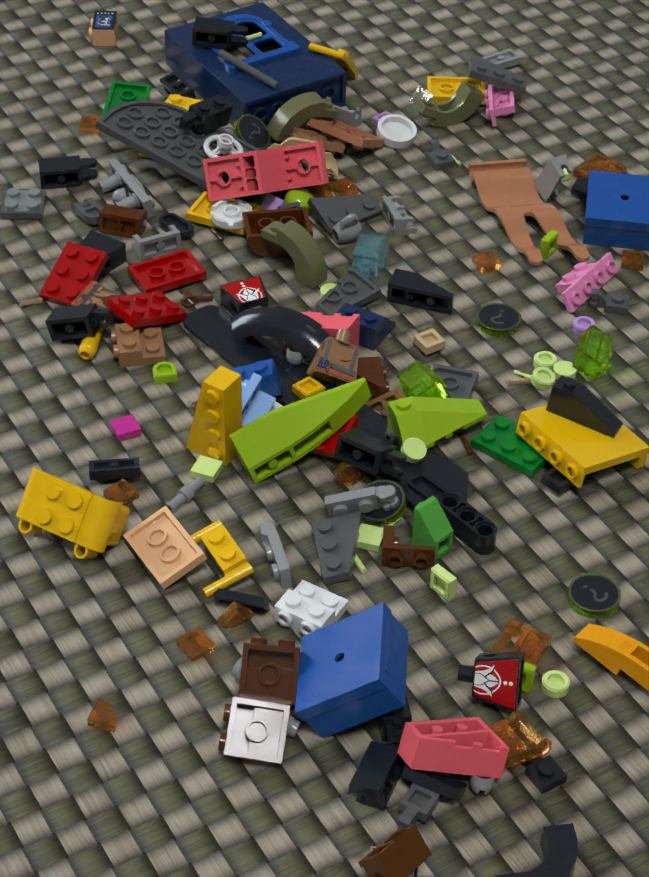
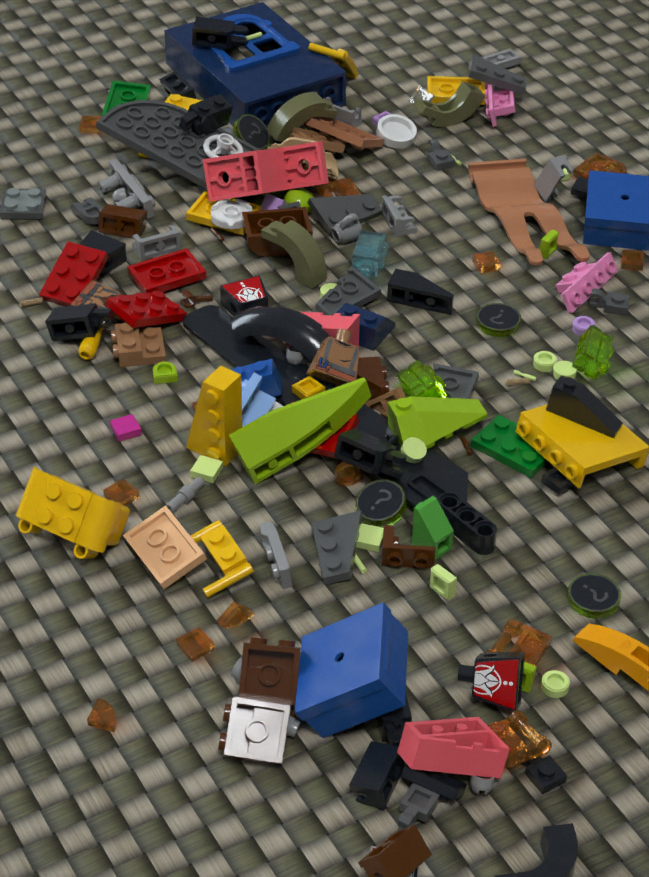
black hinge [38,155,98,189] -> none
brick [89,11,118,46] -> none
black plate [89,457,140,482] -> none
black tile [159,213,194,241] -> none
black tile [213,588,270,611] -> none
dark grey bar [218,49,280,90] -> none
white plate [274,580,349,635] -> none
light grey hinge [324,485,400,518] -> none
tan plate [413,328,446,355] -> none
yellowish green tile [530,367,555,390] -> none

